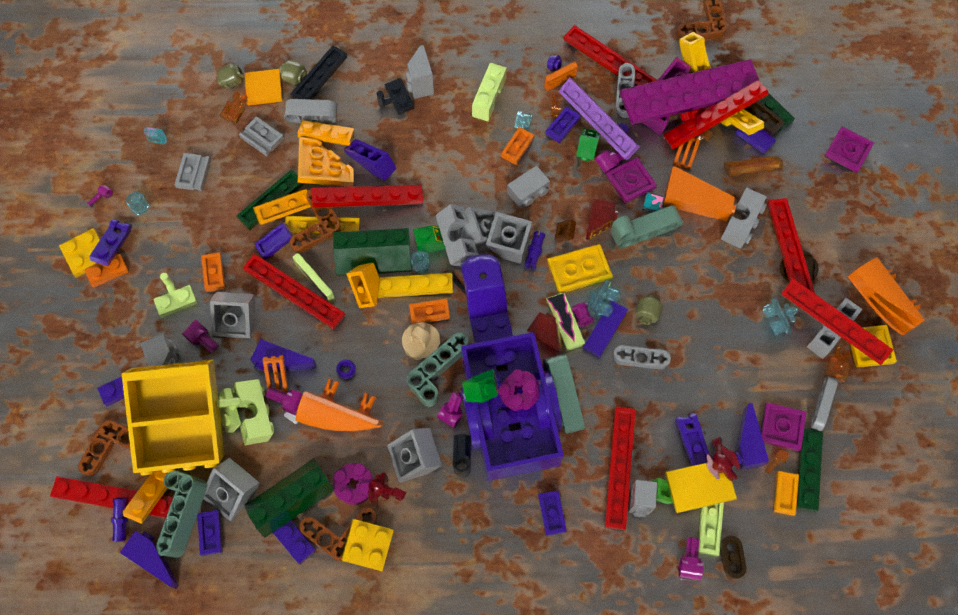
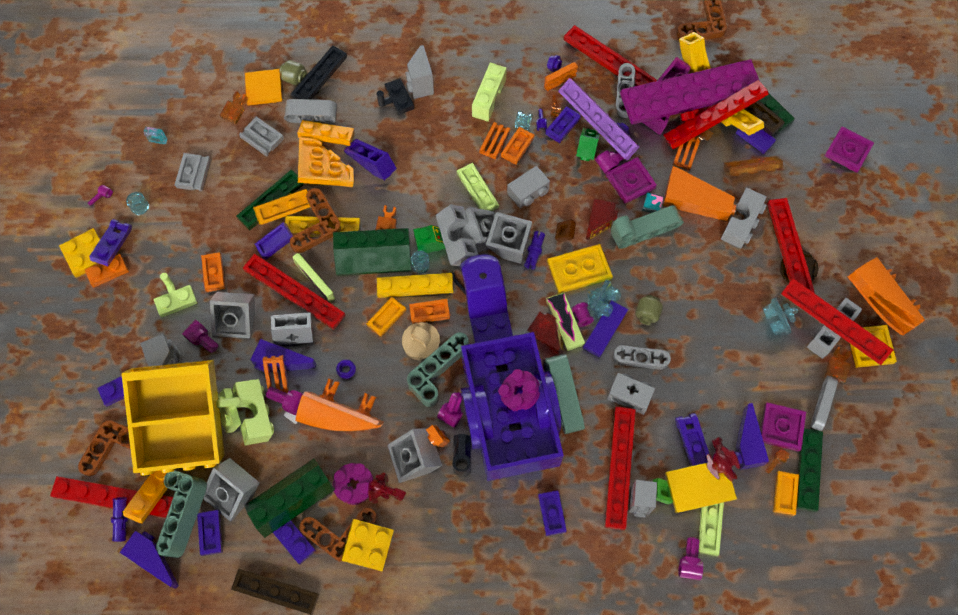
olive head [217,63,244,90] -> none
red plate [311,185,424,208] -> none
light orange slope [347,262,380,309] -> none
green slope [462,369,499,403] -> none
dark brown plate [720,536,747,579] -> none
none -> dark brown plate [231,569,320,615]
none -> light grey brick [271,312,313,345]
none -> light orange tile [366,297,406,337]
none -> orange plate [375,205,397,230]
none -> orange plate [426,425,451,447]
none -> yellowish green tile [457,163,499,211]
none -> orange tile [479,122,510,160]
none -> dark purple hand [536,109,547,131]
none -> light grey brick [607,373,655,415]

